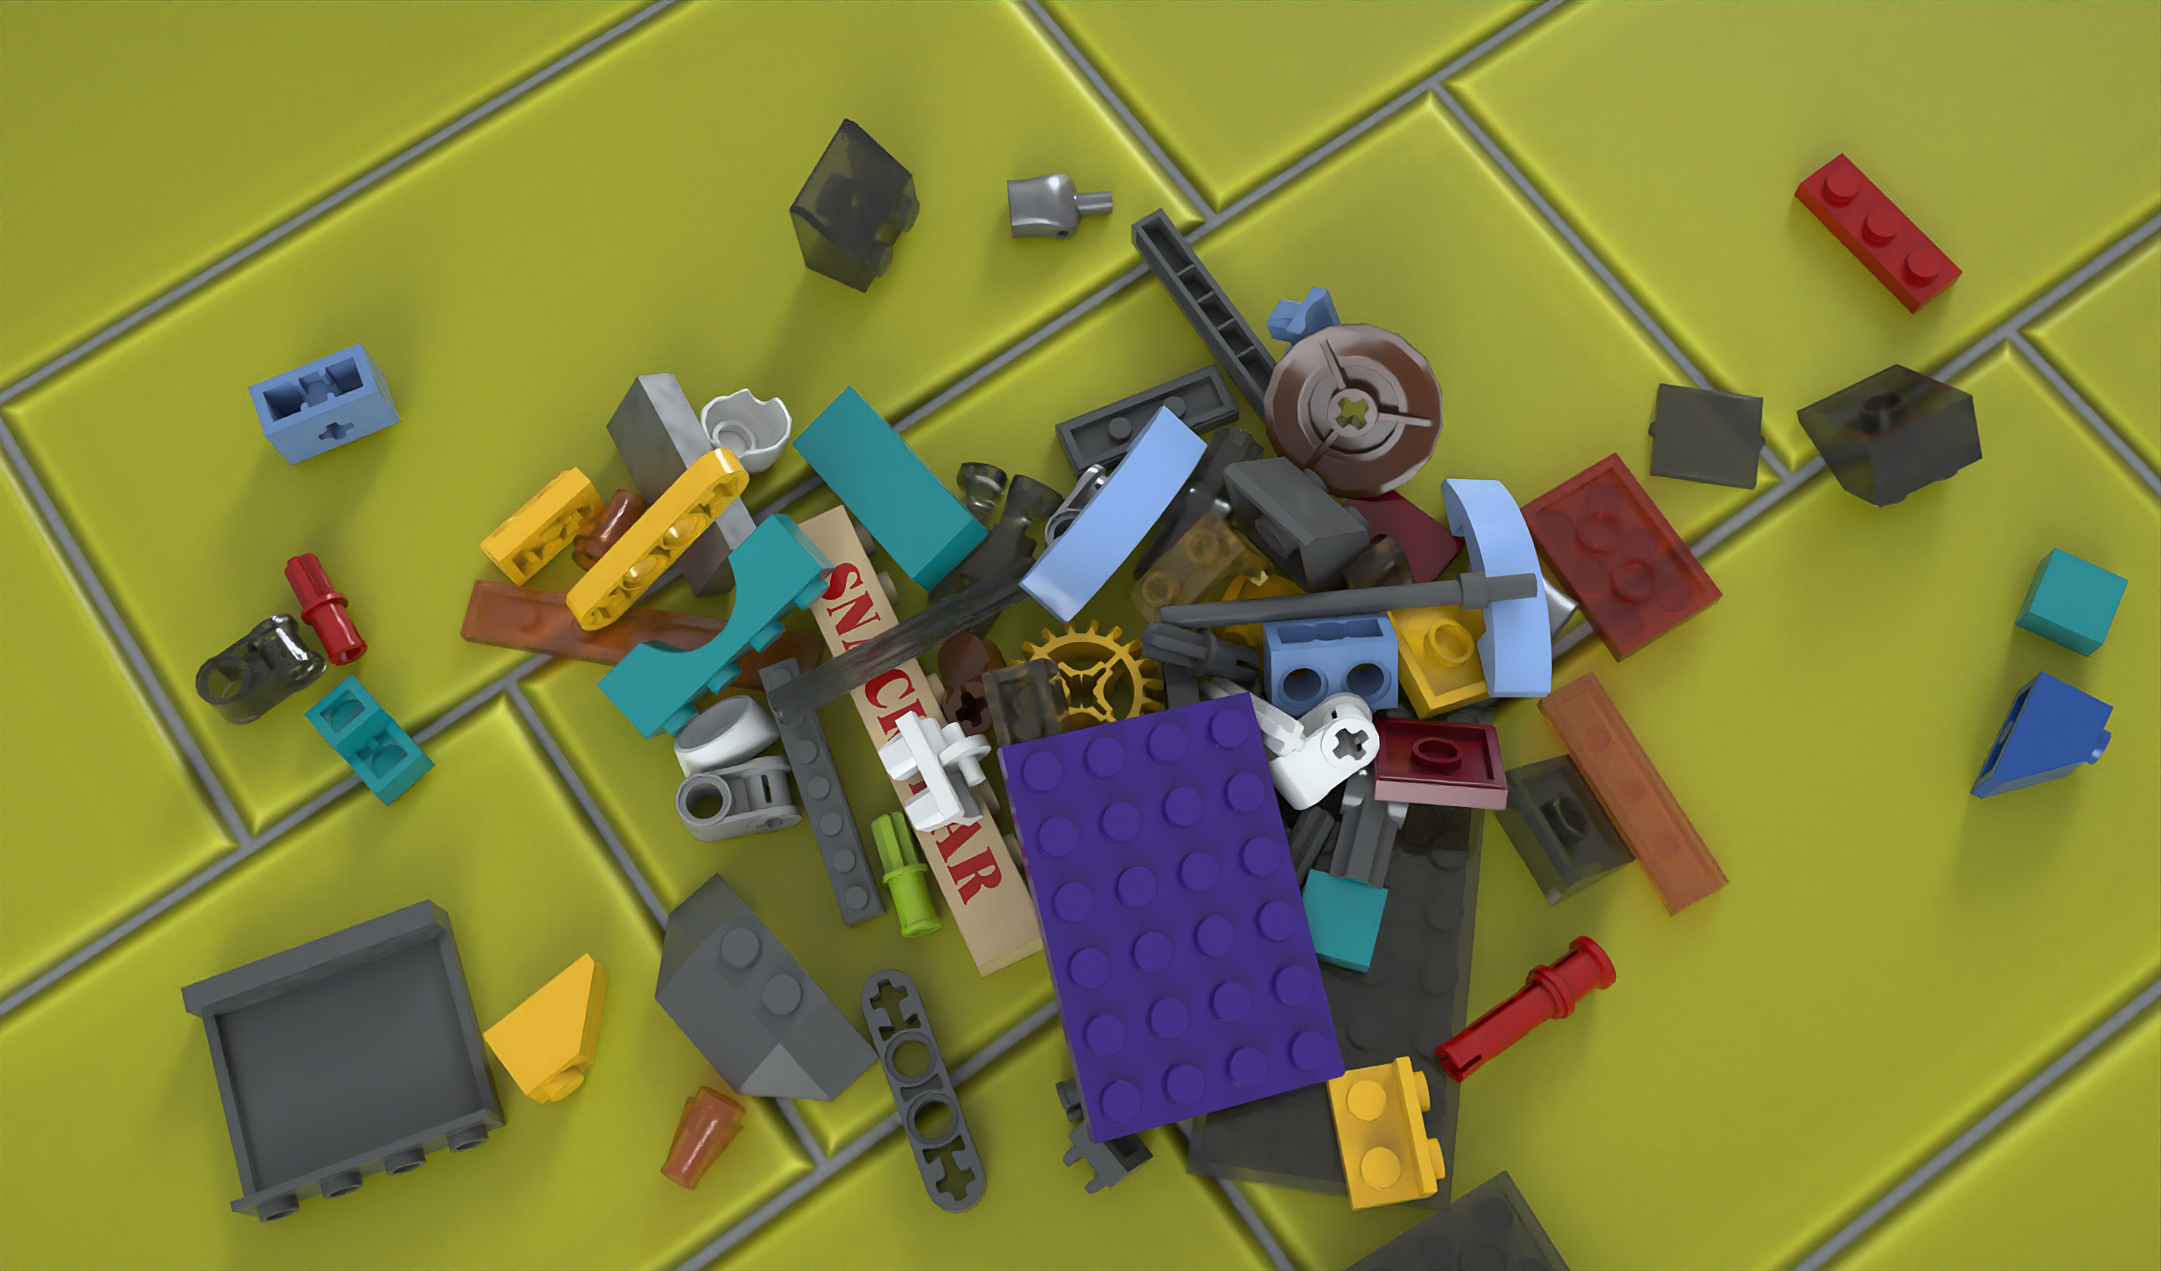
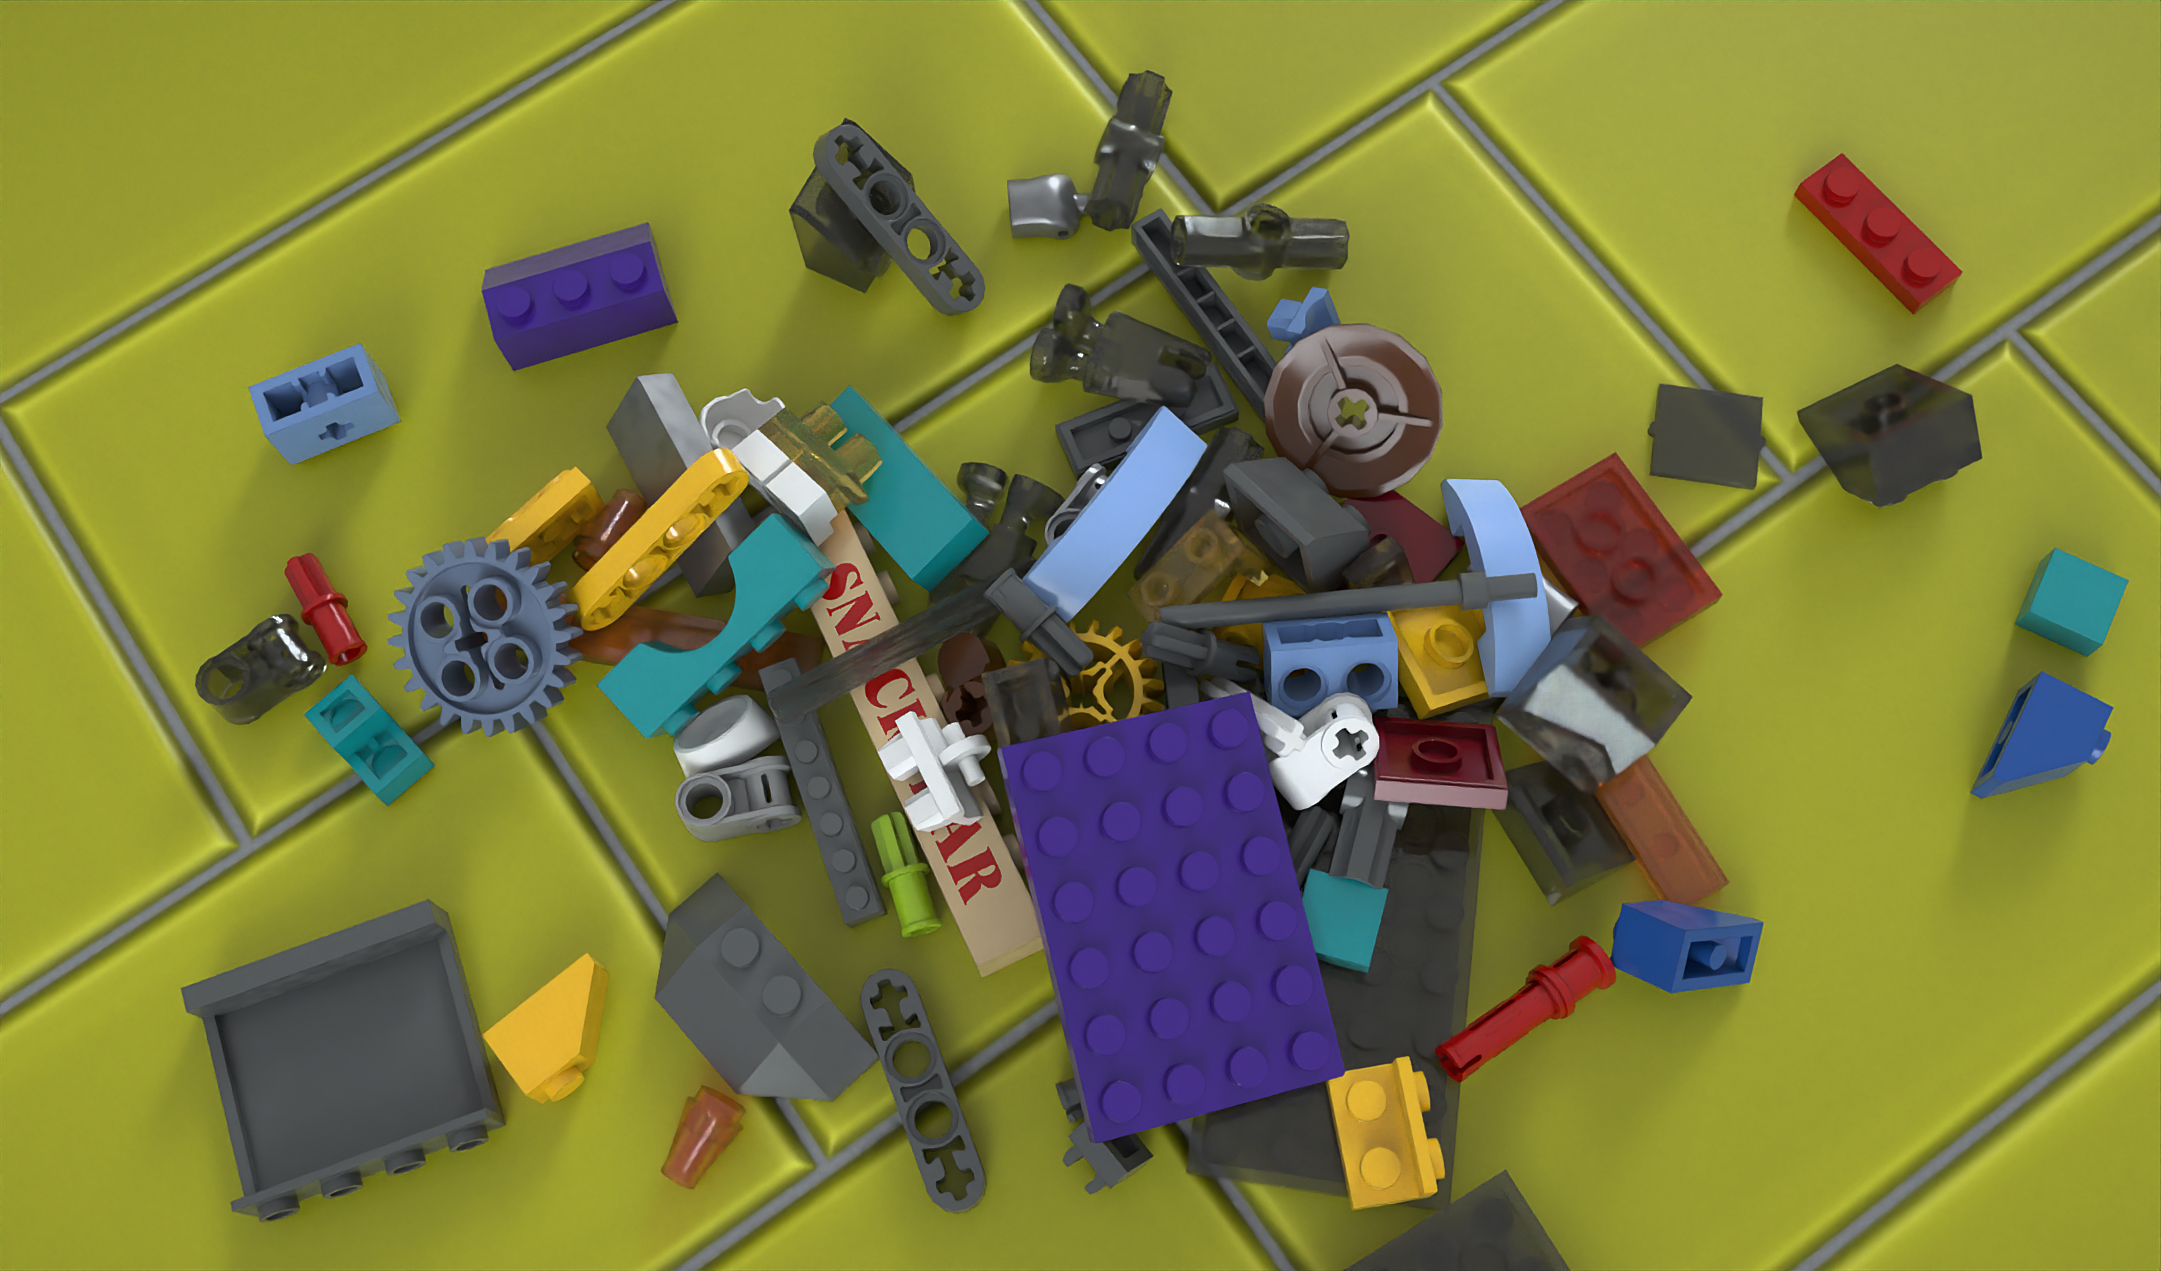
none -> sand blue gear [388,537,584,737]
none -> dark purple slope [482,222,678,371]
none -> hips [731,400,883,547]
none -> dark grey beam [813,124,985,316]
none -> dark grey axle [983,567,1094,679]
none -> clear smoke piece [1030,283,1212,408]
none -> clear smoke piece [1084,70,1173,232]
none -> clear smoke piece [1170,203,1350,281]
none -> clear smoke slope [1494,614,1693,795]
none -> blue slope [1610,900,1764,993]

